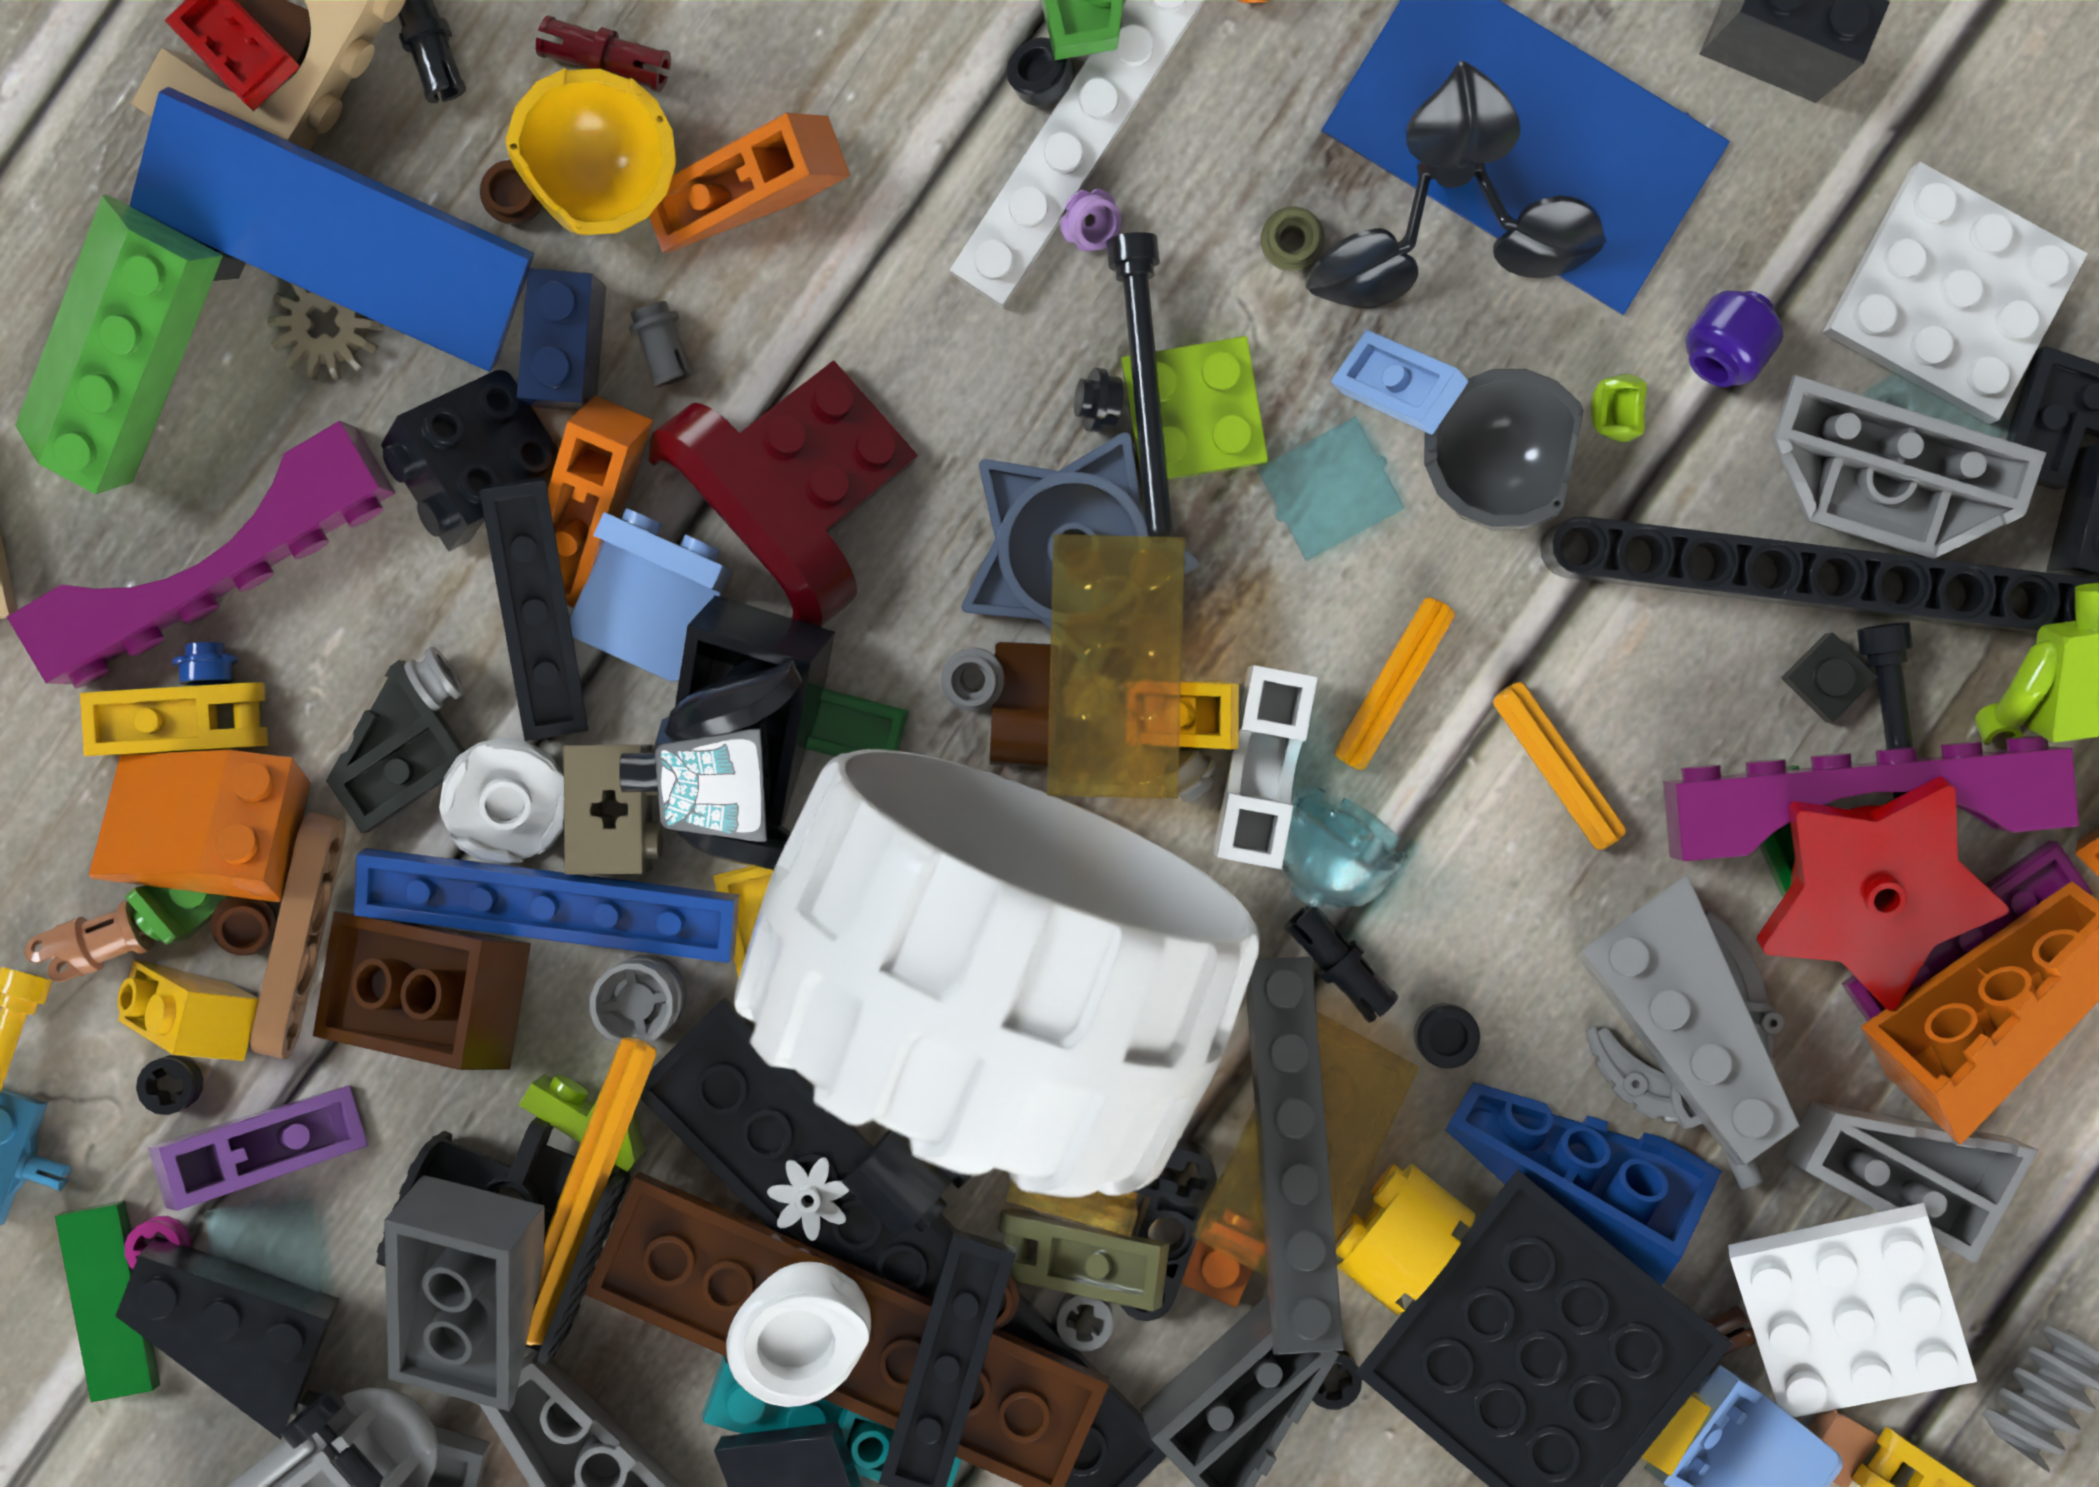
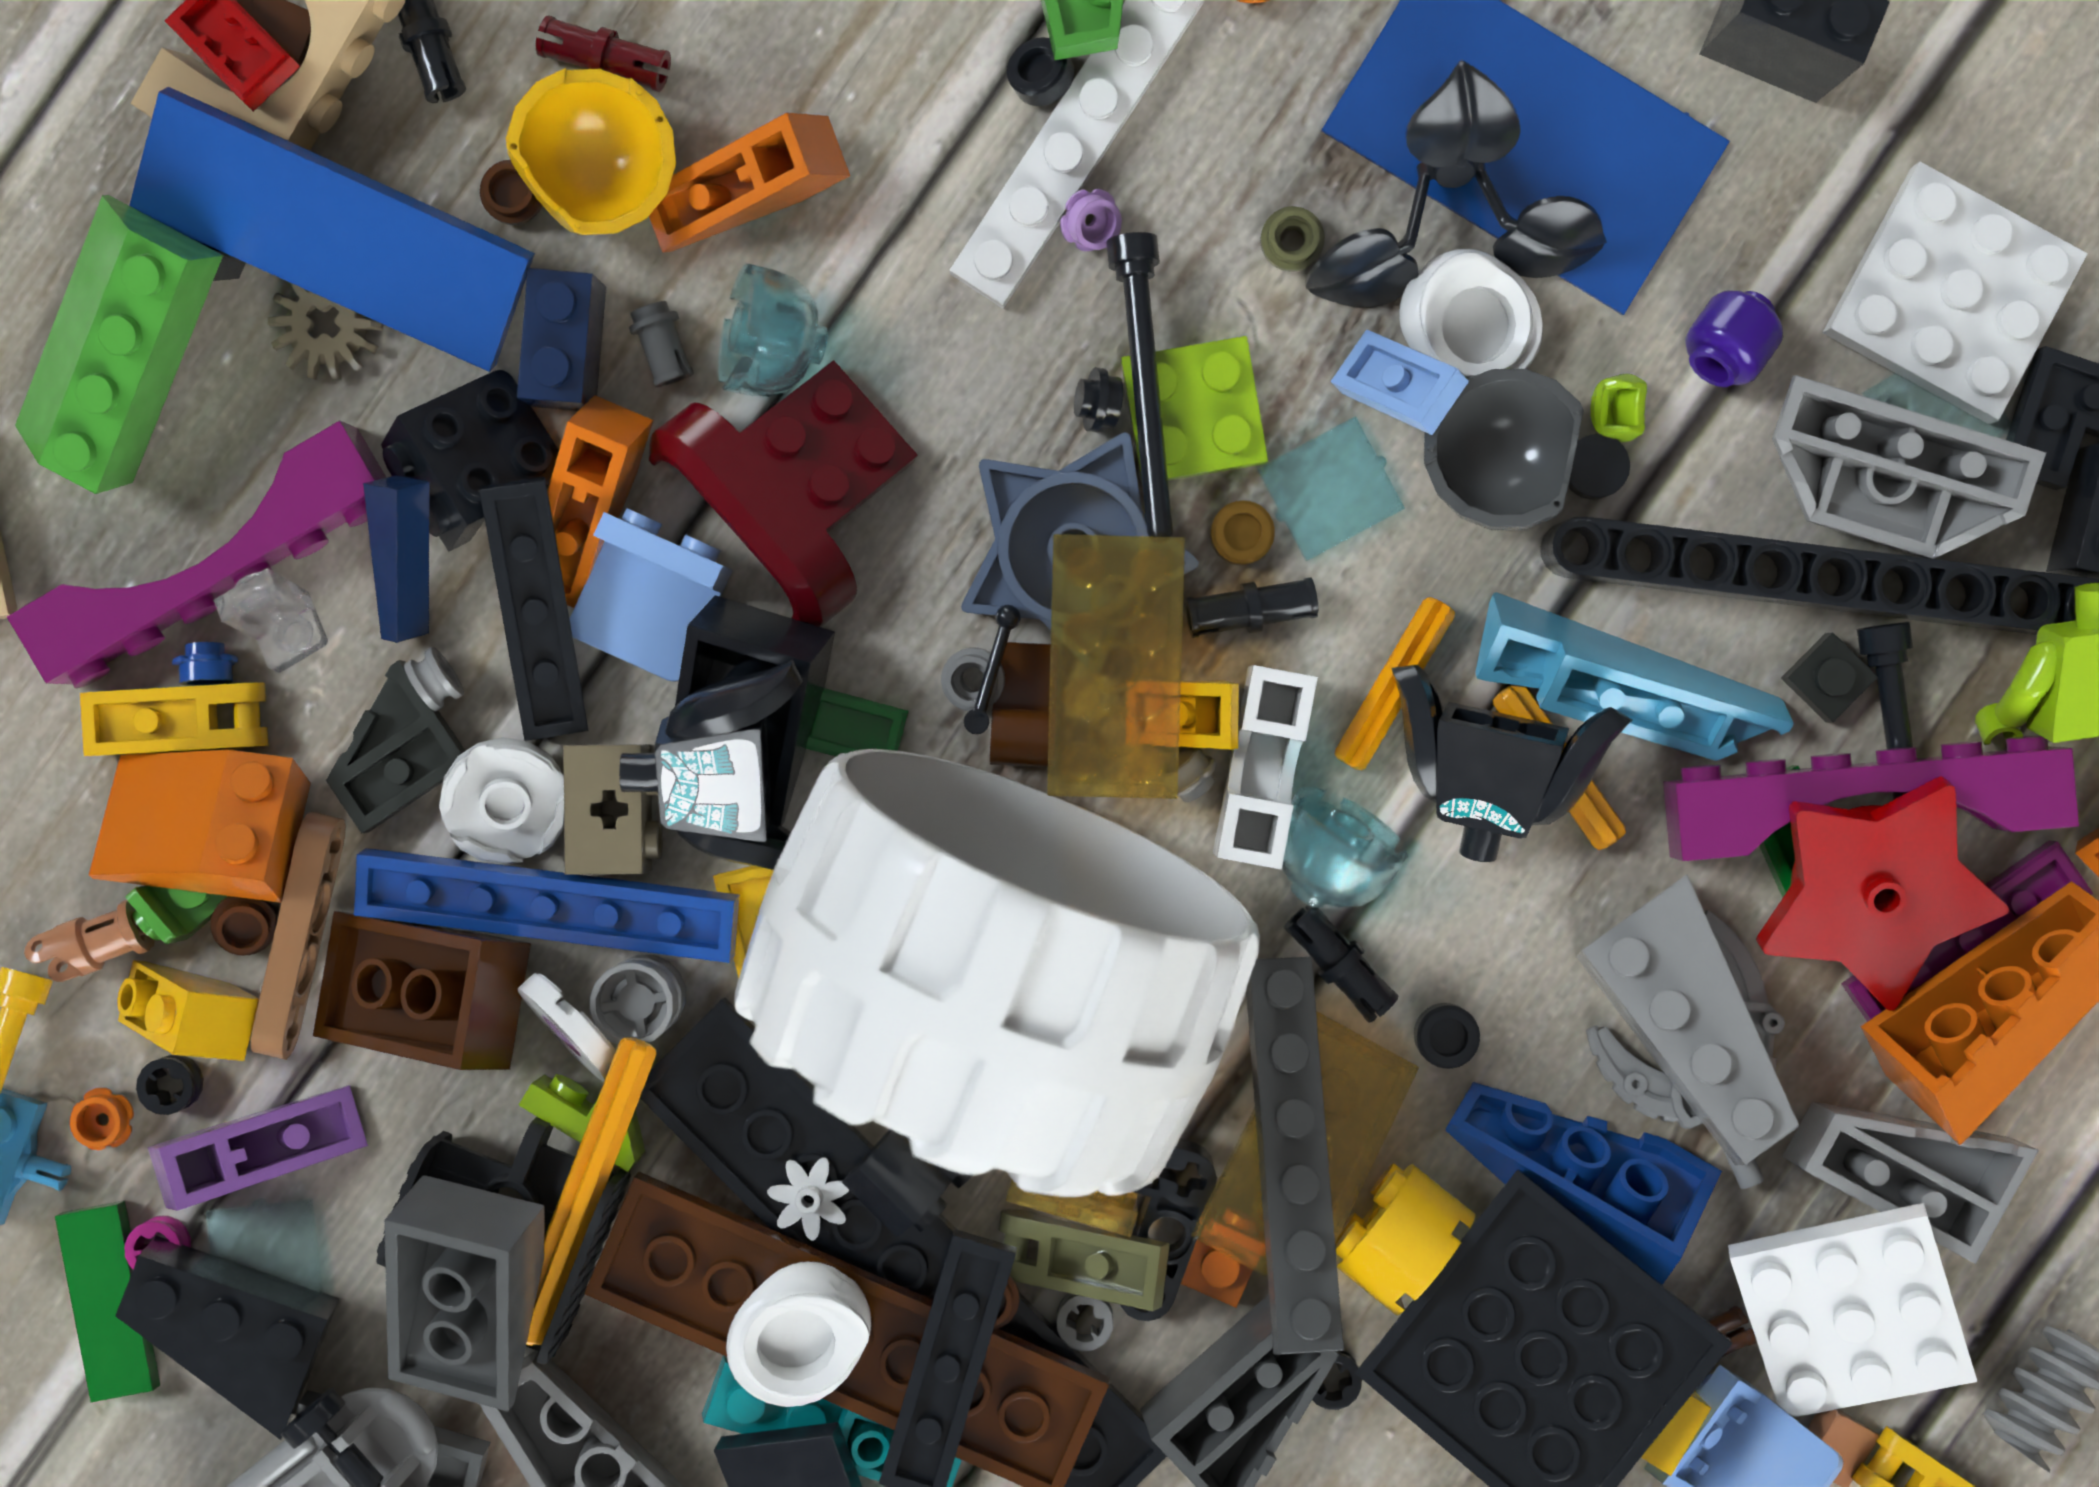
none -> orange plate [70,1088,134,1150]
none -> clear bracket [214,568,328,673]
none -> dark blue piece [363,475,430,643]
none -> white tile [517,973,616,1082]
none -> clear light blue cylinder [718,263,828,397]
none -> black hinge [963,605,1021,735]
none -> black pin [1185,577,1319,638]
none -> pearl gold tile [1210,500,1275,565]
none -> black torso [1392,665,1633,862]
none -> white piece [1399,249,1543,379]
none -> medium azure wedge [1475,593,1794,761]
none -> black tile [1568,434,1630,500]

